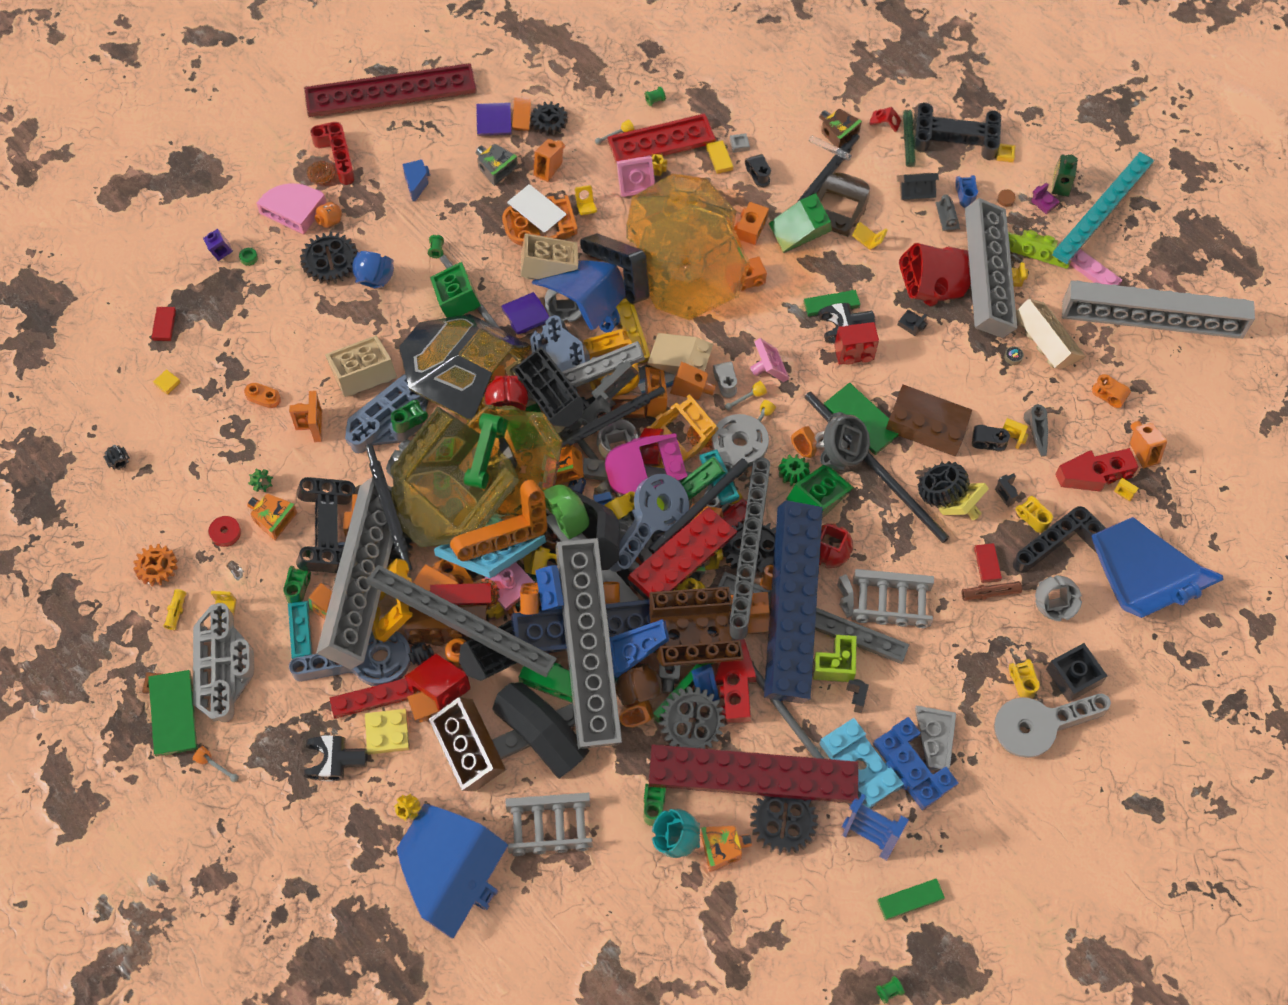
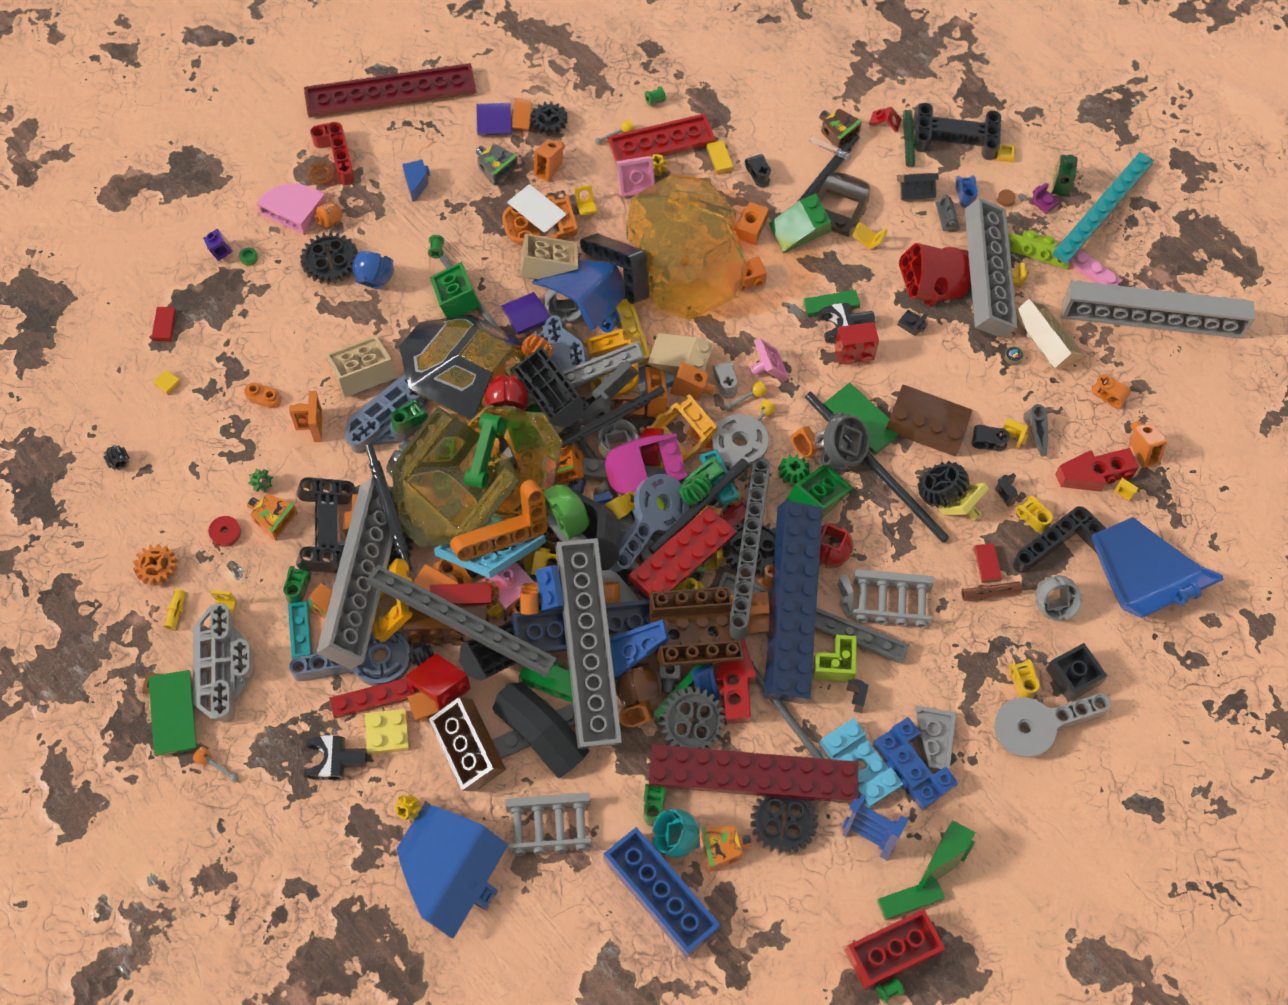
orange head [445,638,467,668] -> none
light grey tile [730,133,750,153] -> none
none -> orange gear [521,334,554,357]
none -> blue brick [604,827,720,959]
none -> green gear [678,473,713,505]
none -> red brick [845,909,945,990]
none -> green slope [917,820,975,890]

